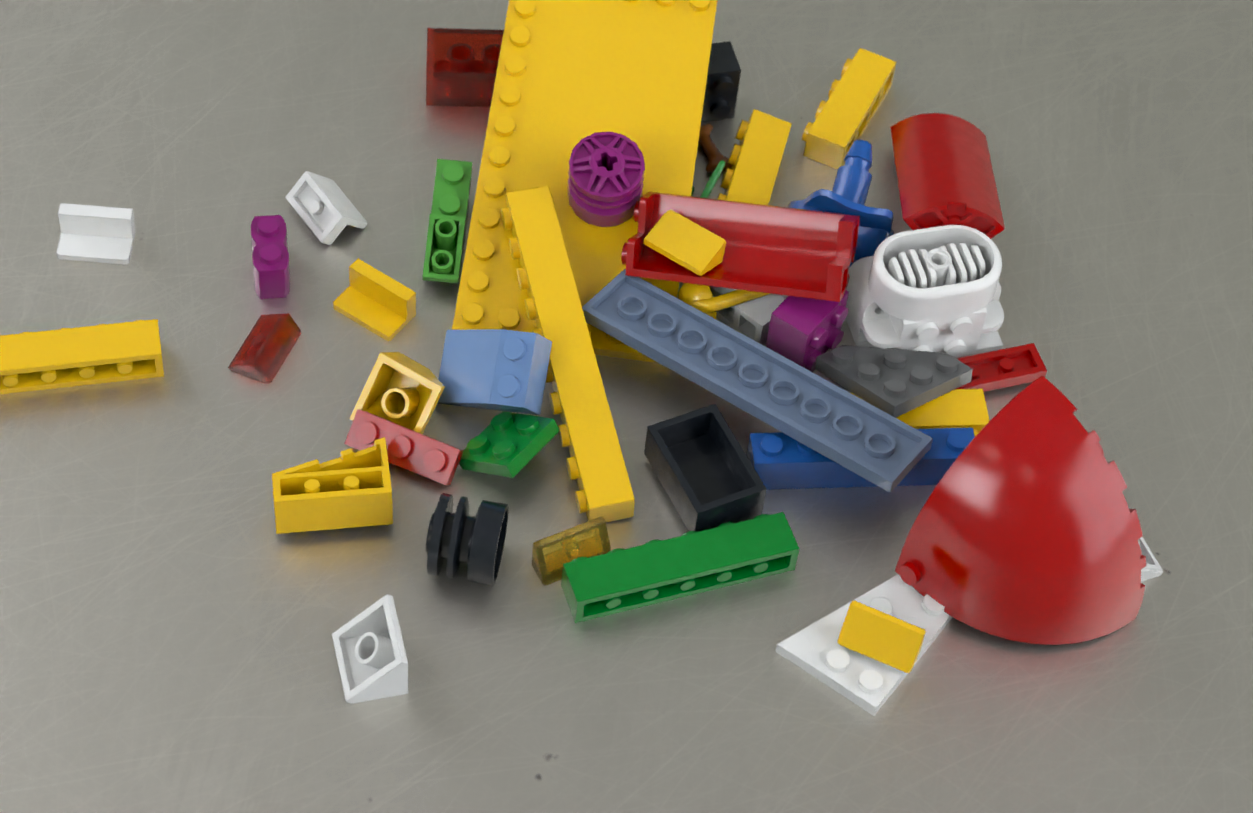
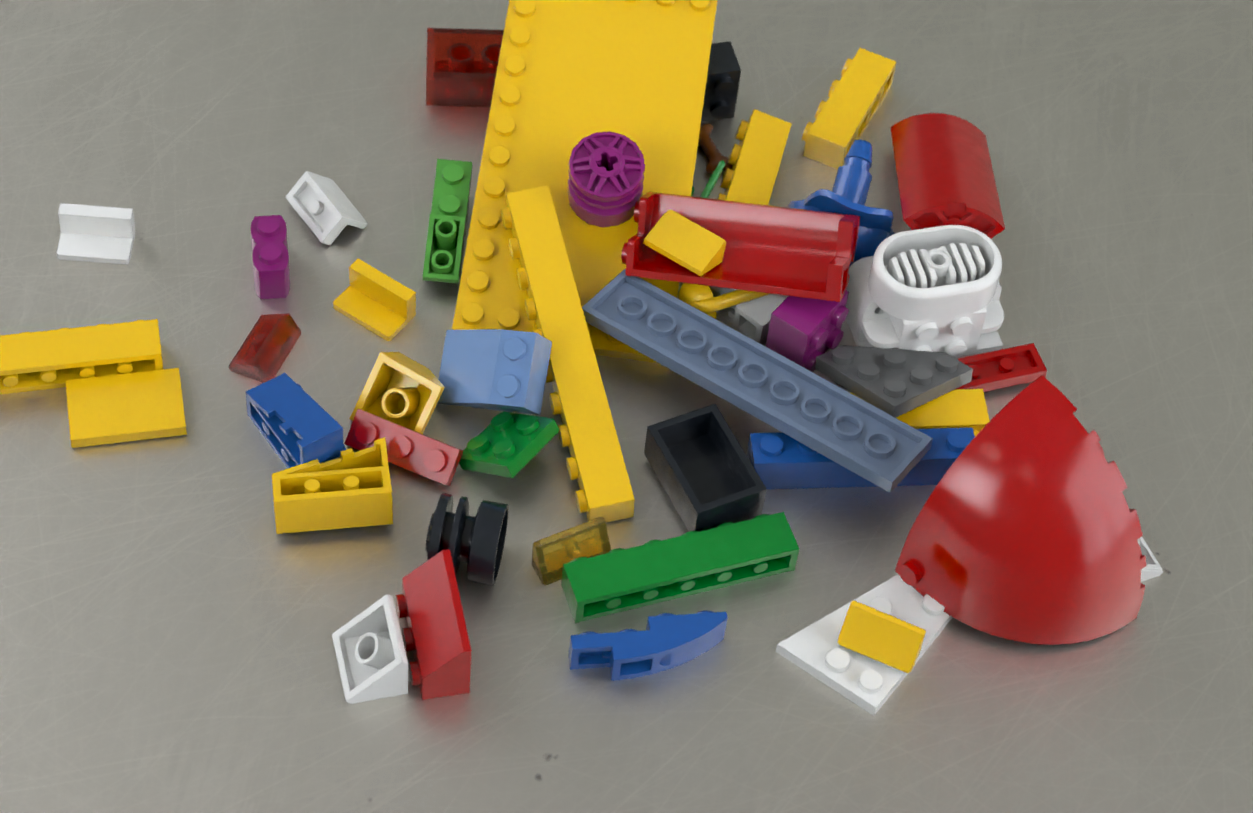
none -> yellow tile [65,368,187,448]
none -> blue wedge [246,373,346,469]
none -> red slope [396,549,471,700]
none -> blue slope [568,610,728,681]

